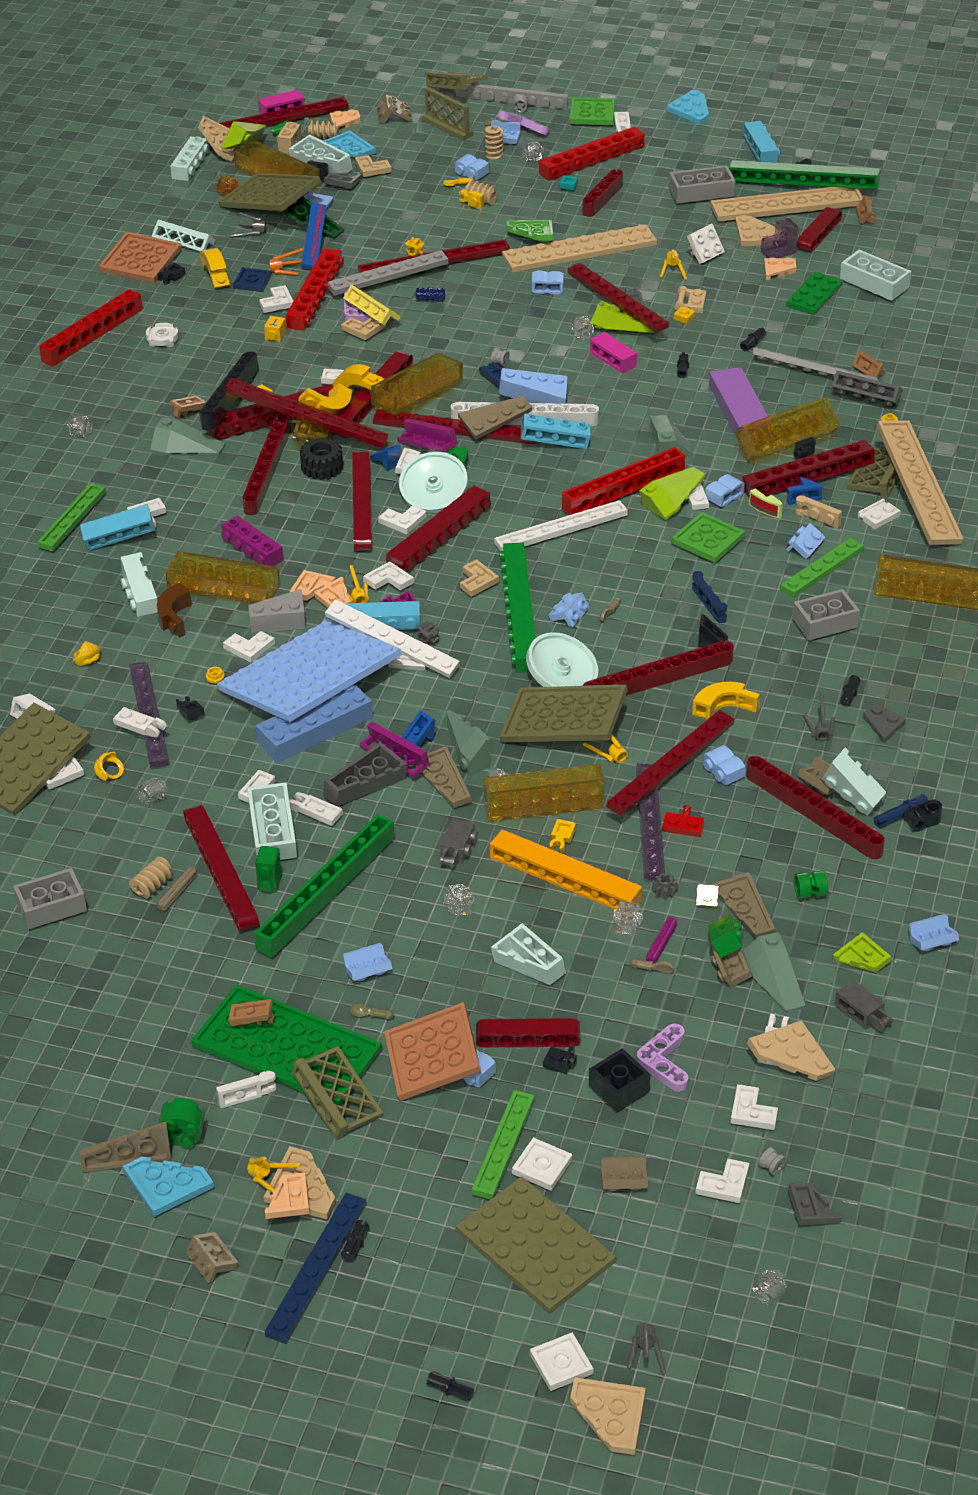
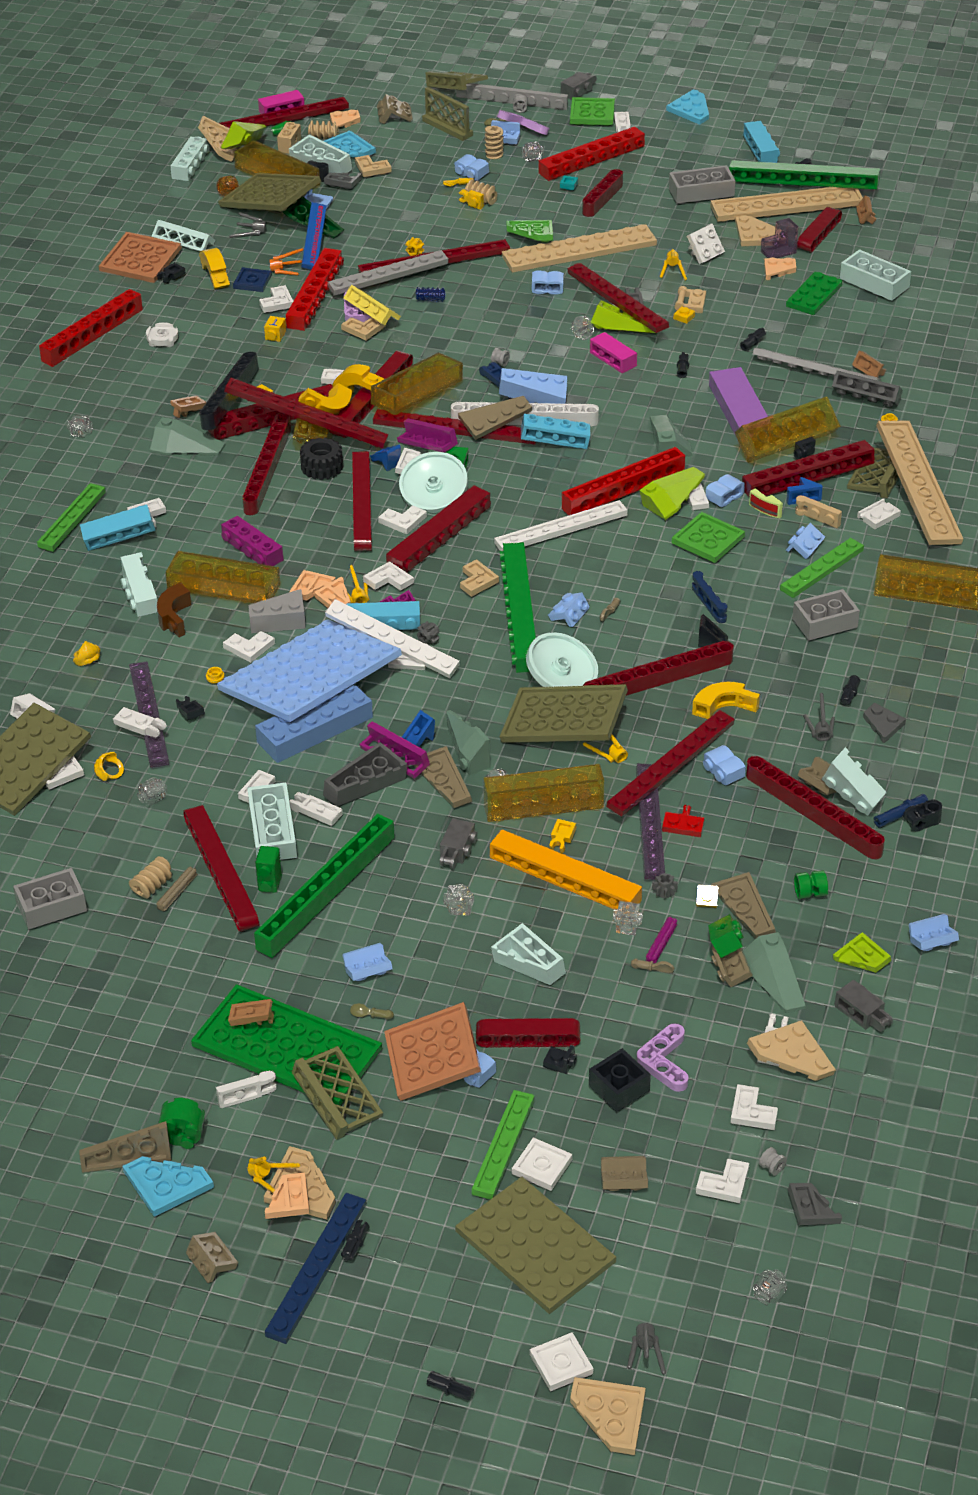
none -> flat silver brick [561,72,597,100]

